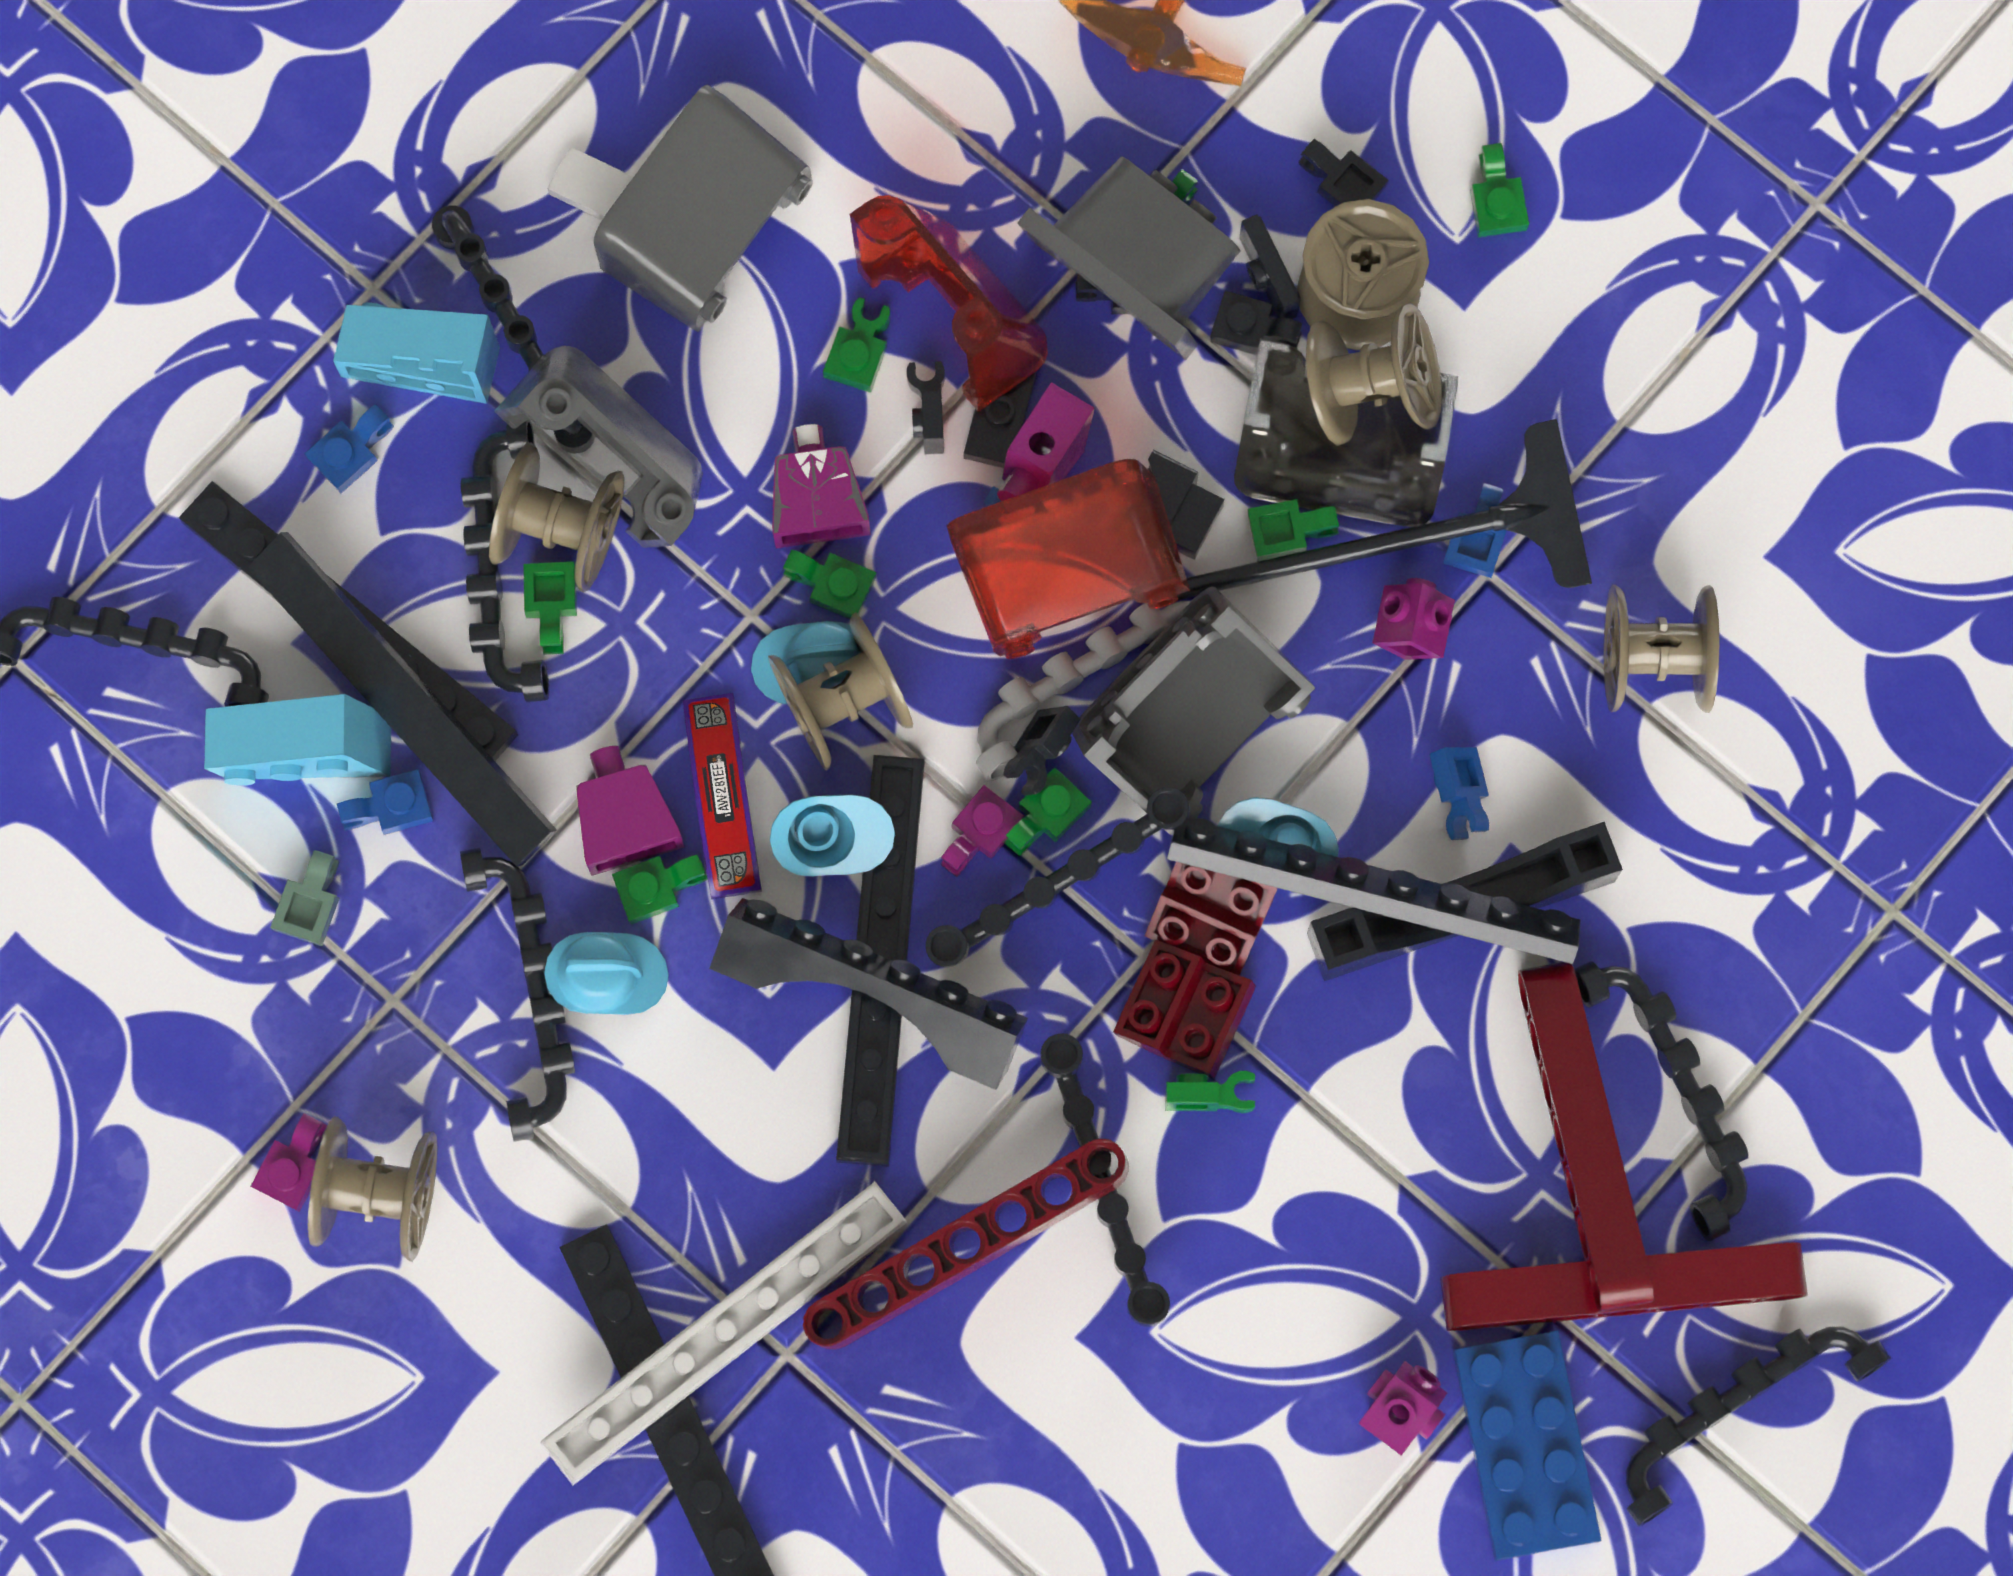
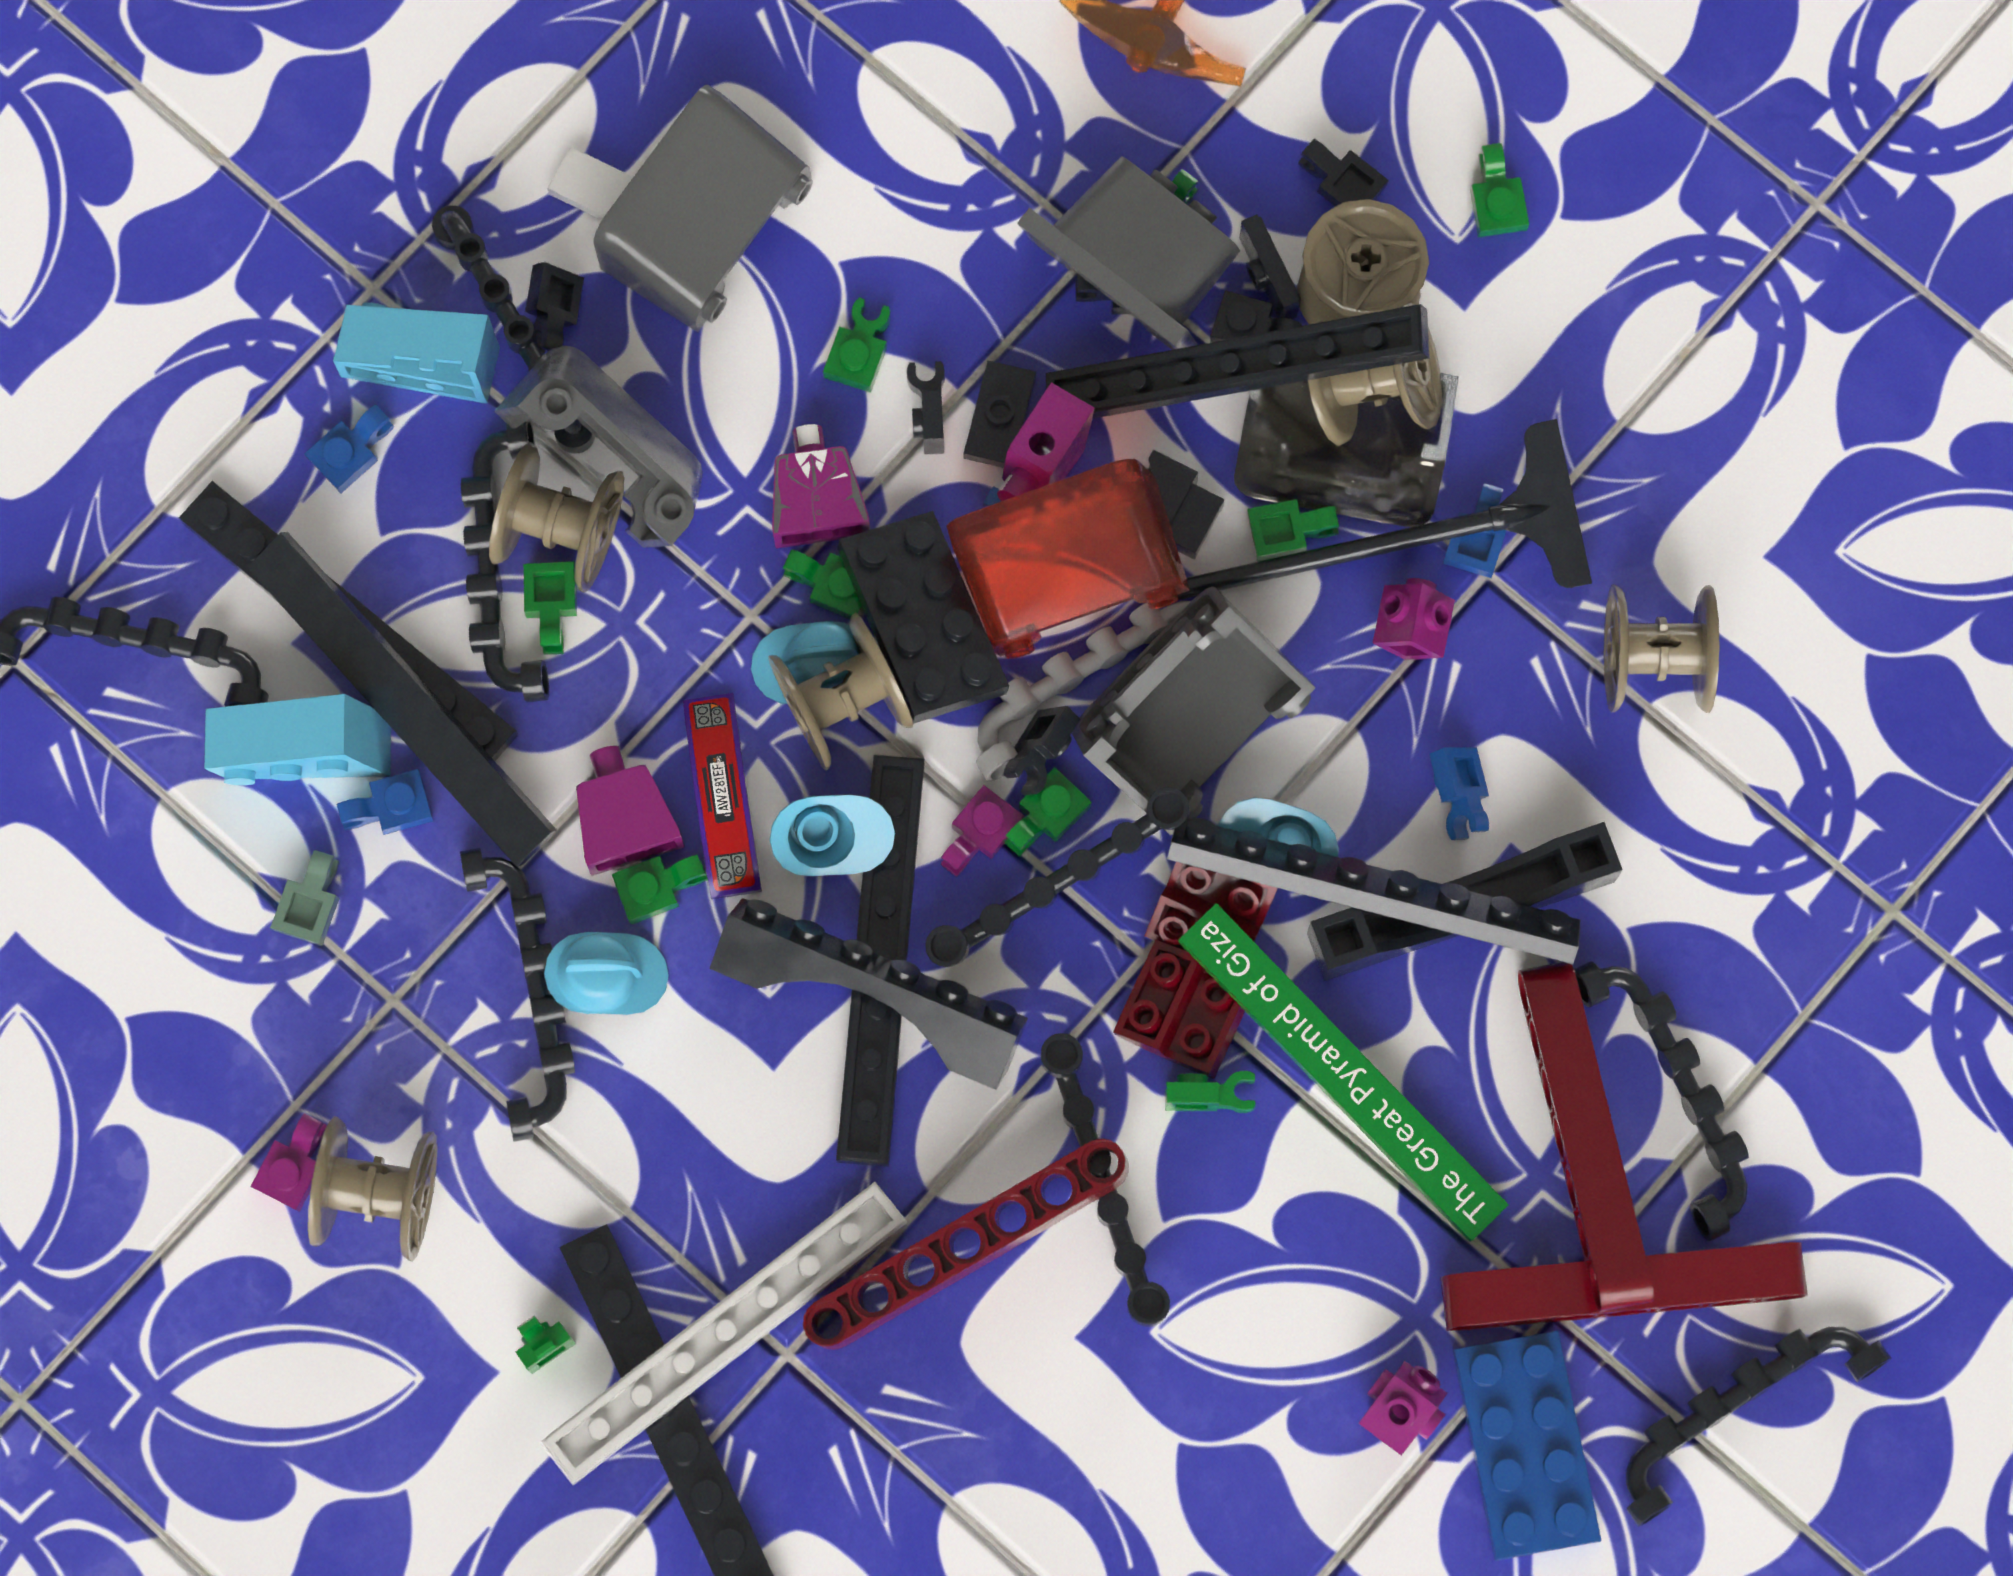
clear red windscreen [849,195,1048,412] -> none
none -> green plate [515,1315,576,1374]
none -> black plate [525,262,584,354]
none -> black plate [837,511,1009,724]
none -> black tile [1046,304,1430,419]
none -> green tile [1178,903,1509,1242]

